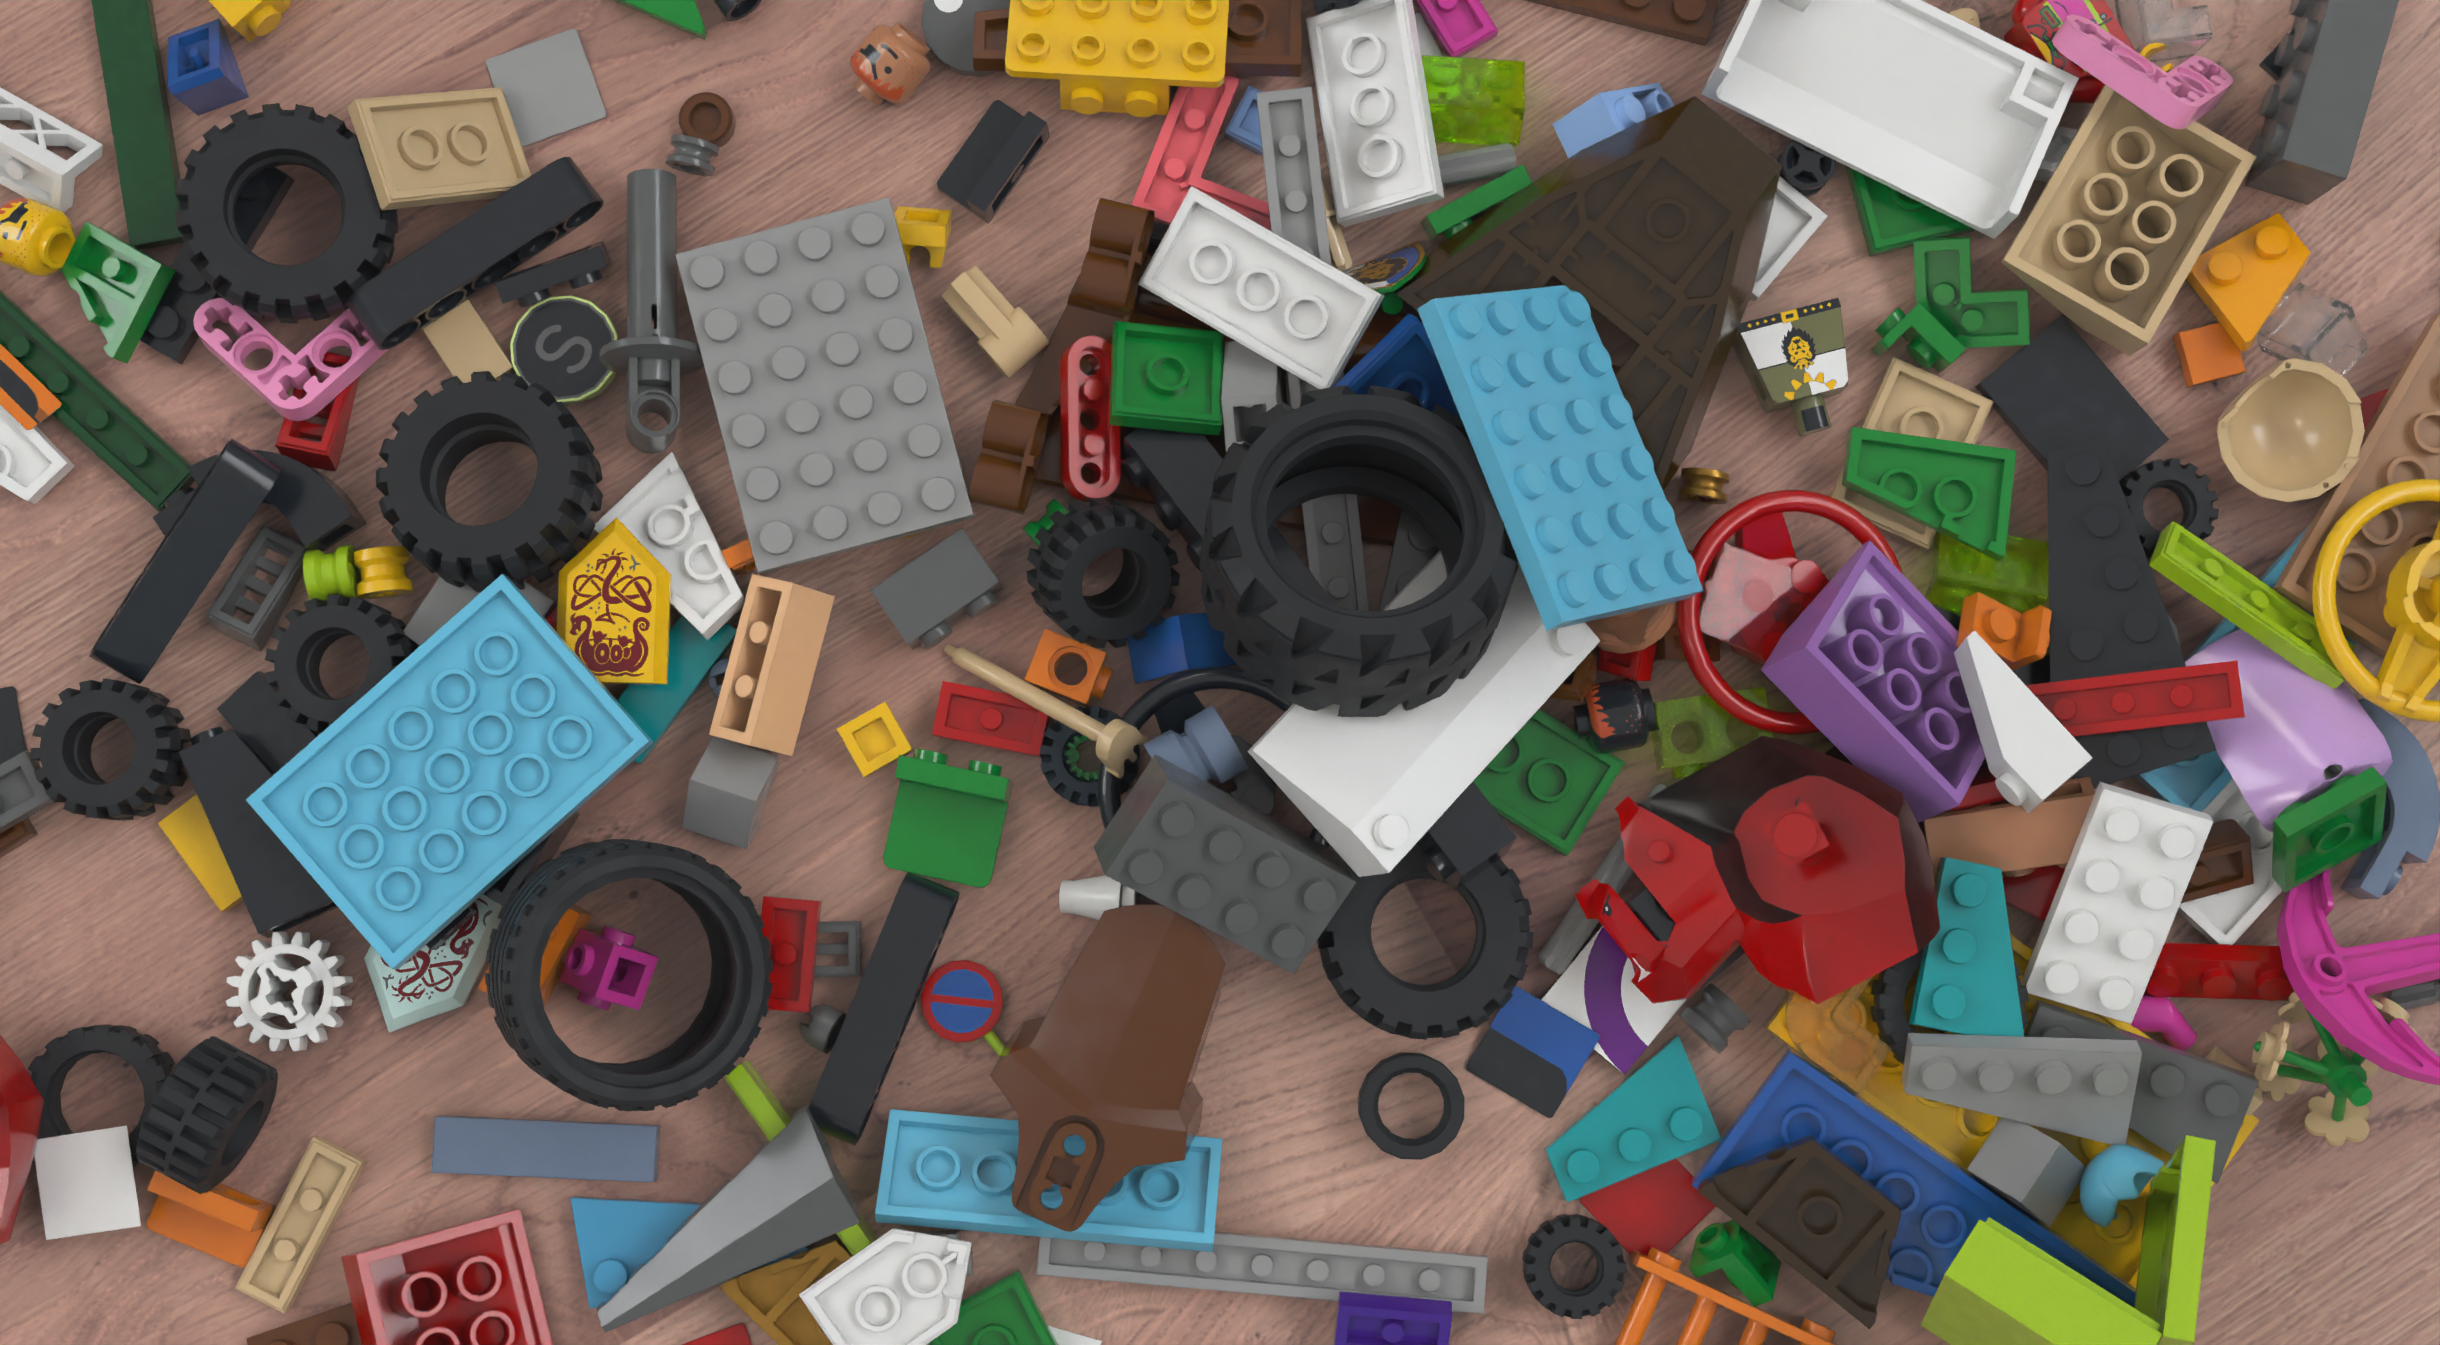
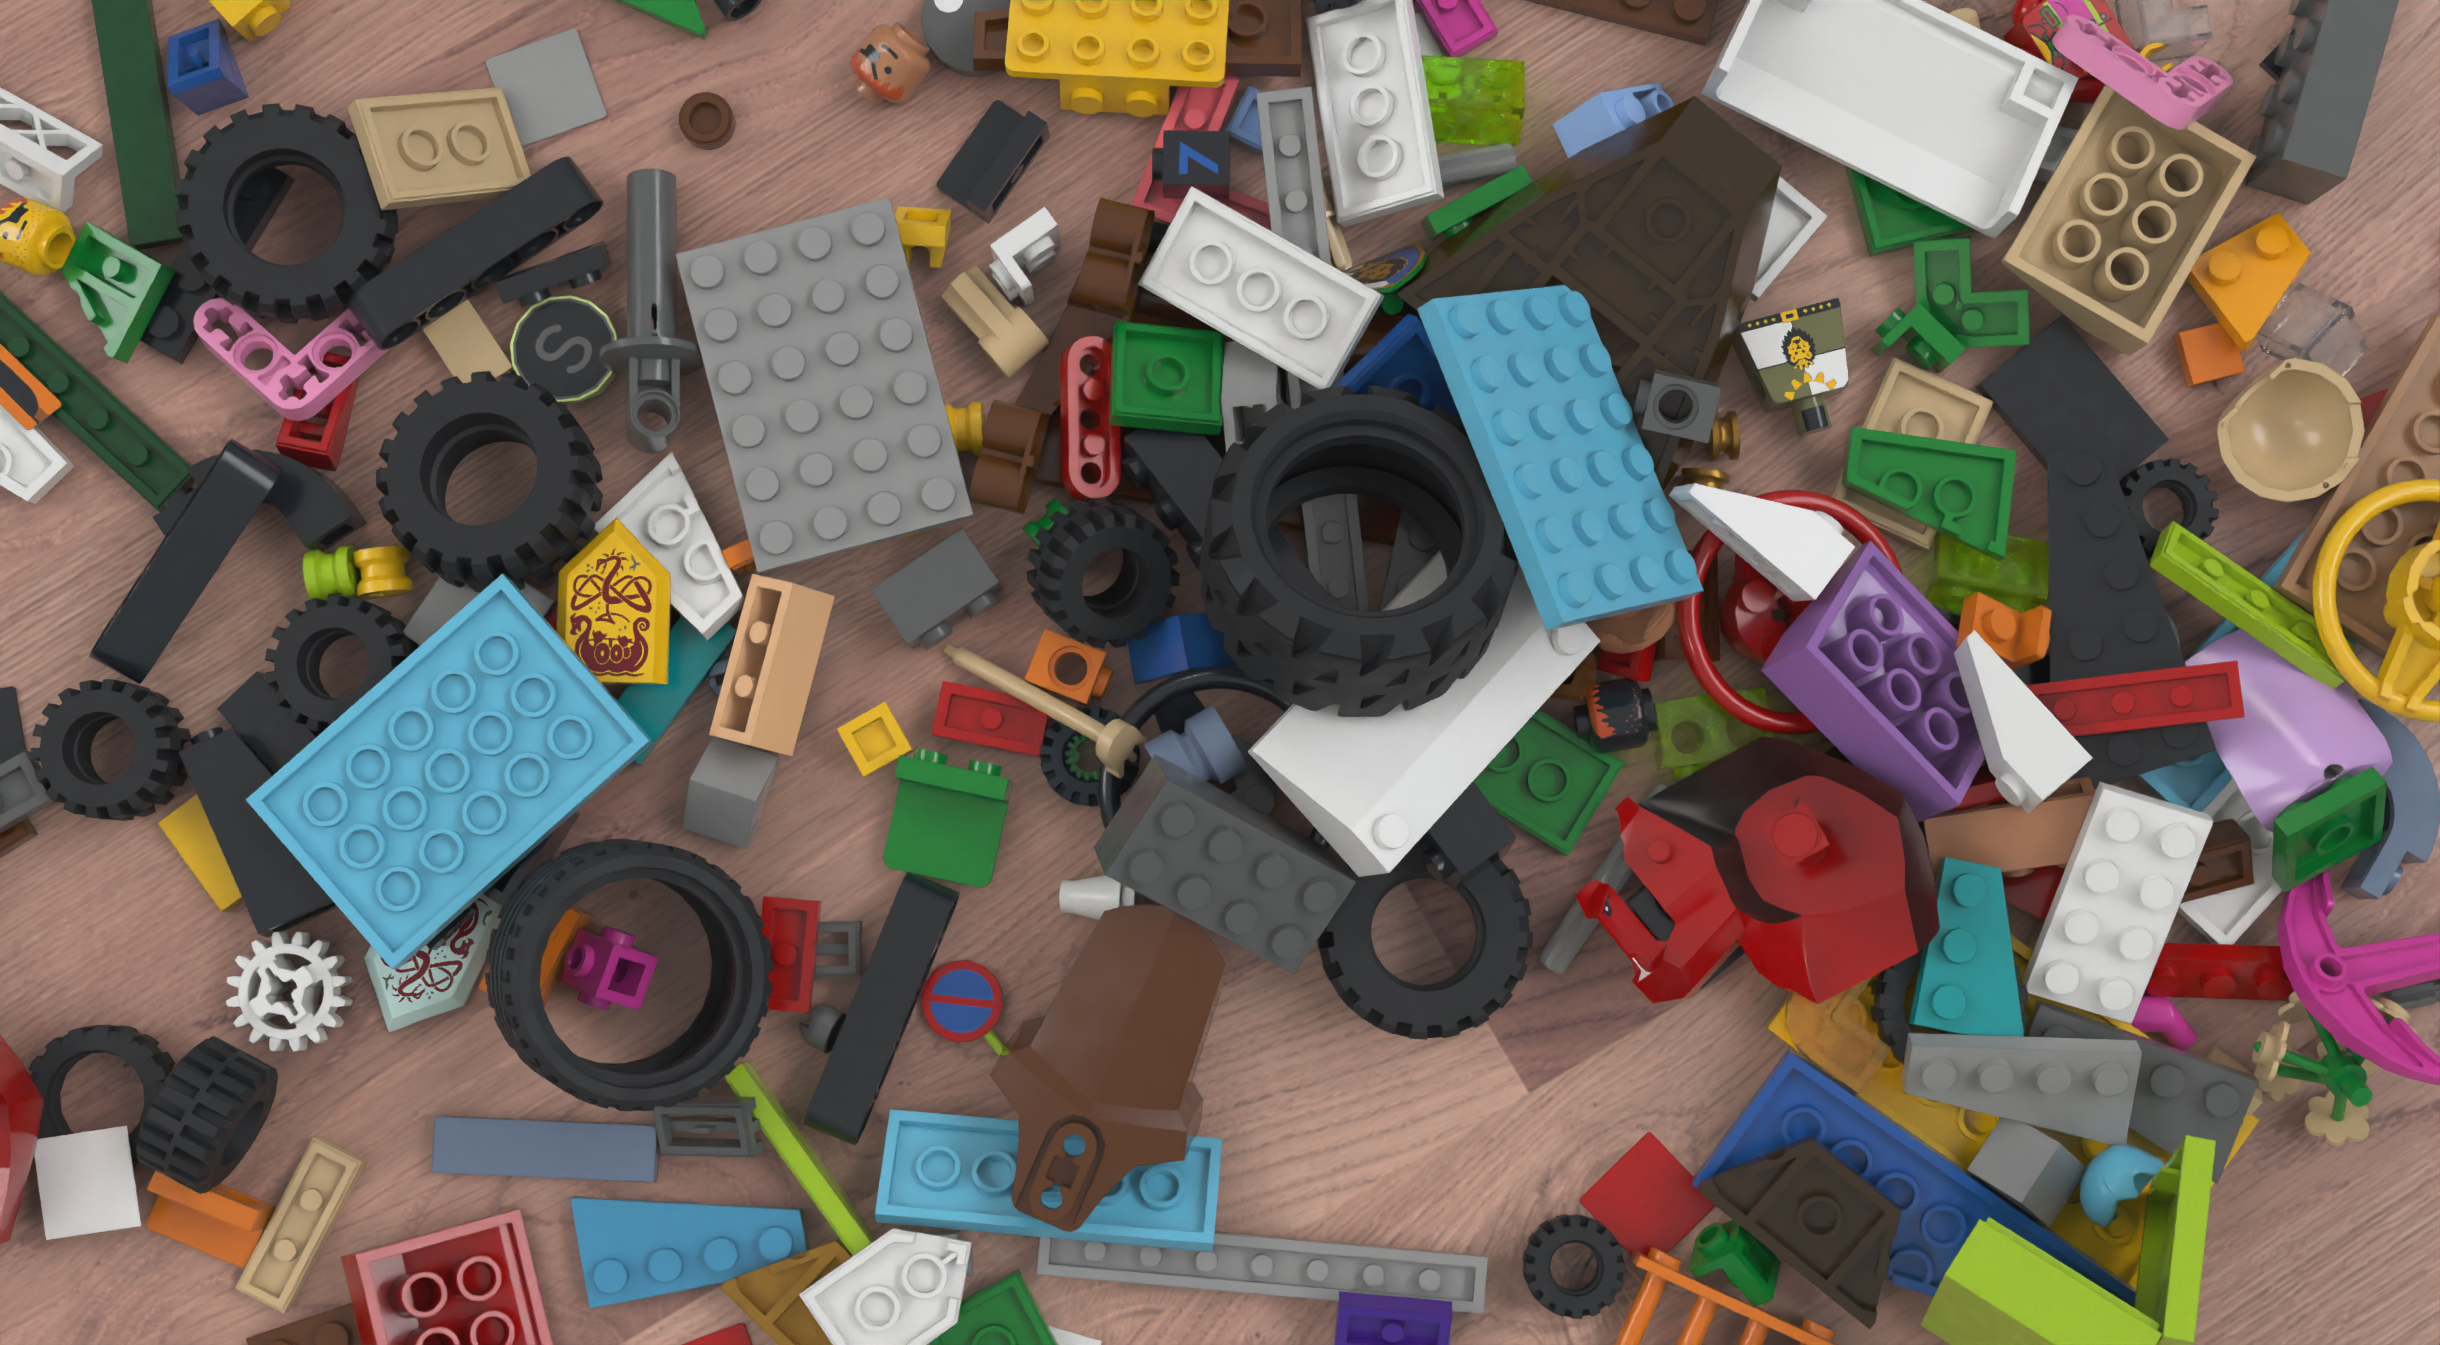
dark grey slope [205,525,311,652] -> none
wedge [597,1106,860,1333] -> none
dark grey bush [665,135,720,176] -> none
black tyre [1358,1052,1465,1160] -> none
sticker [1466,986,1600,1118] -> none
tile [1540,924,1686,1075] -> none
teal wing [1544,1035,1722,1202] -> none
dark grey wheel [1679,983,1751,1054] -> none
clear red piece [1700,543,1805,655] -> none
black wheel [1777,140,1836,198] -> none
none -> dark grey tile [653,1096,764,1157]
none -> yellow wheel [945,401,985,456]
none -> white bracket [989,207,1060,307]
none -> black brick [1152,130,1230,199]
none -> dark grey brick [1633,369,1722,443]
none -> white slope [1669,483,1855,601]
none -> pearl gold bush [1705,410,1740,462]

